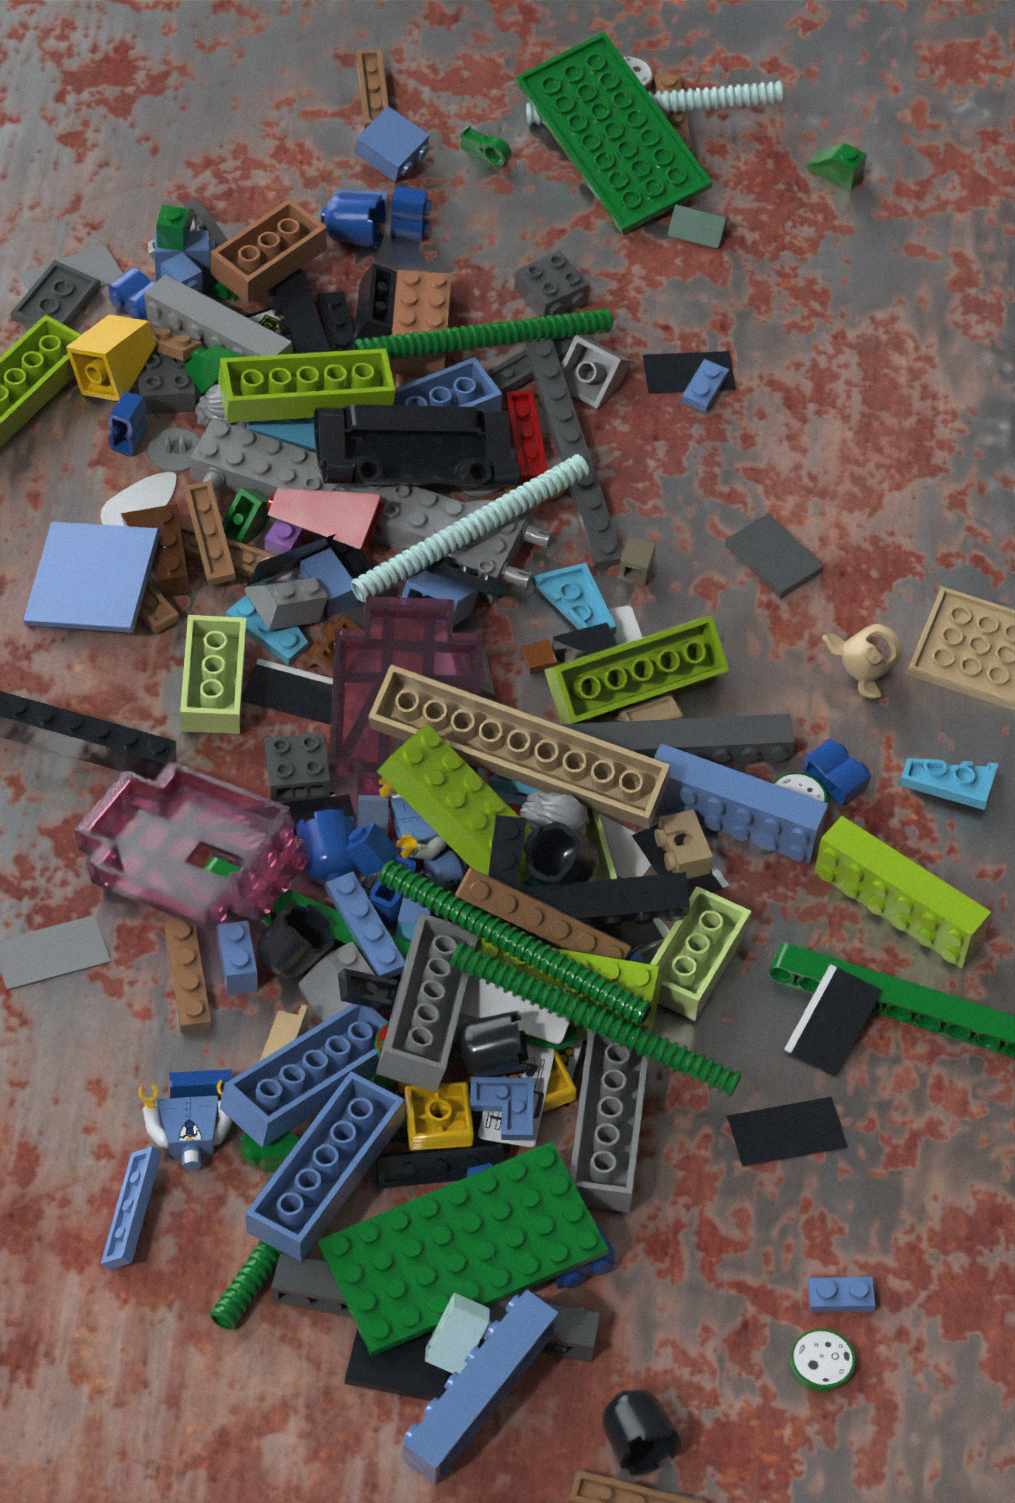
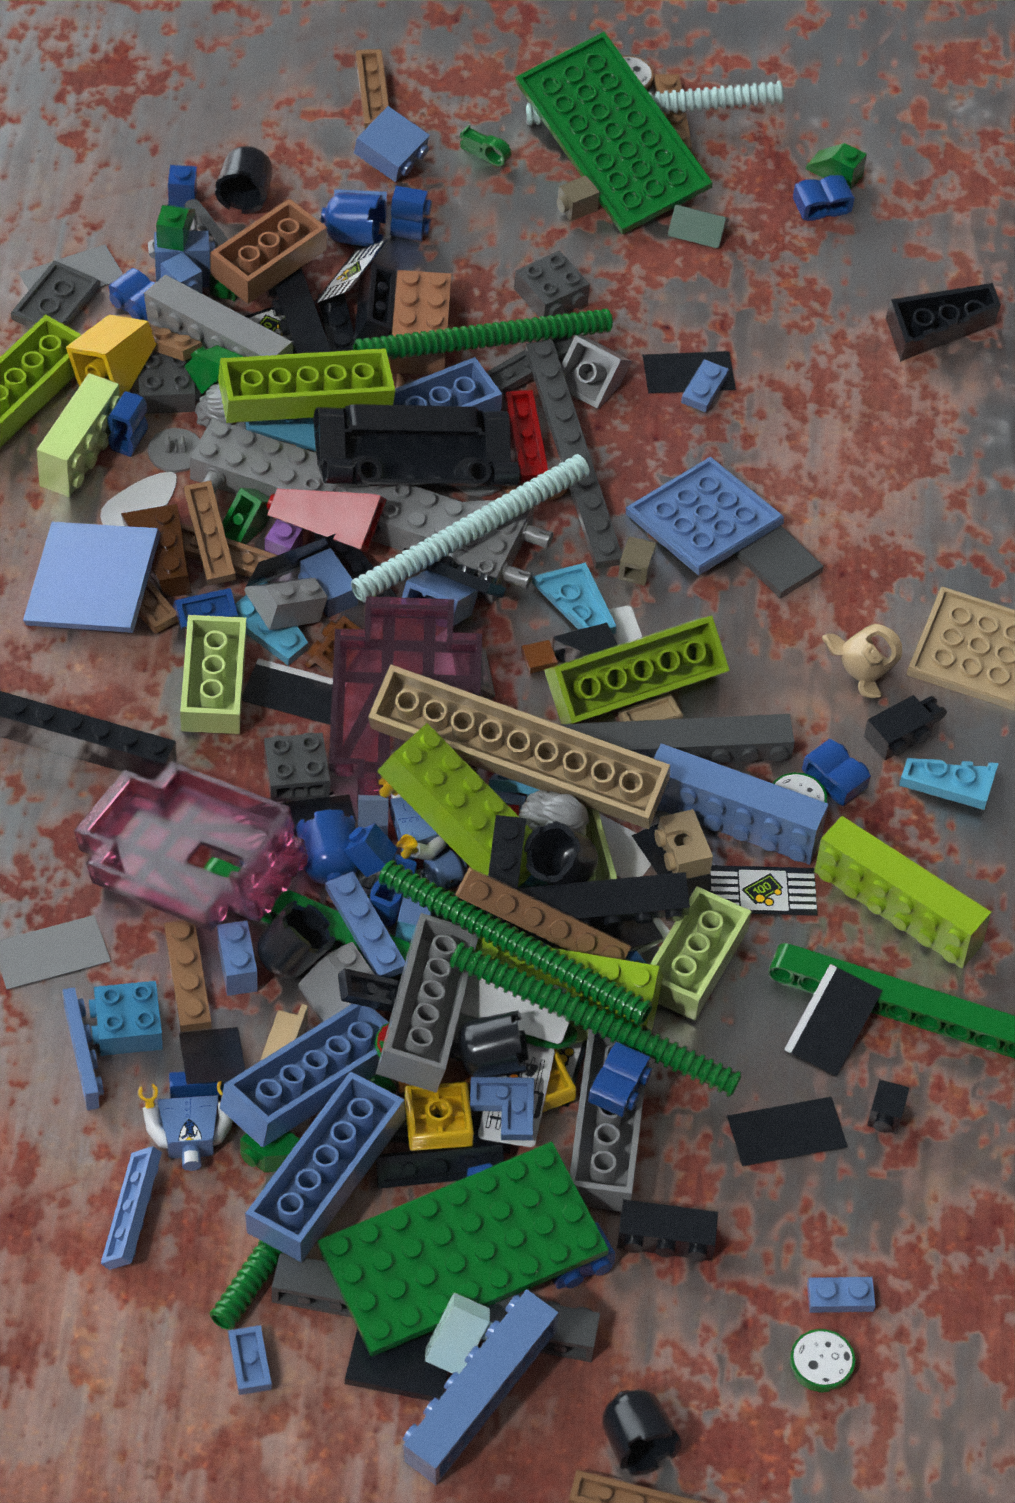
none -> yellowish green brick [37,373,121,497]
none -> medium blue plate [62,987,104,1110]
none -> dark azure brick [89,981,163,1056]
none -> blue brick [168,165,197,207]
none -> blue panel [173,588,238,630]
none -> black sticker [179,1027,245,1085]
none -> black cylinder [215,146,272,214]
none -> medium blue plate [228,1325,272,1395]
none -> sticker [314,239,389,304]
none -> dark tan brick [556,175,600,221]
none -> blue brick [588,1042,653,1117]
none -> black brick [617,1199,719,1262]
none -> medium blue tile [626,457,784,576]
none -> sticker [710,865,817,916]
none -> blue brick [793,175,855,221]
none -> black brick [864,695,947,760]
none -> black brick [867,1079,910,1134]
none -> black wedge [886,283,1001,362]

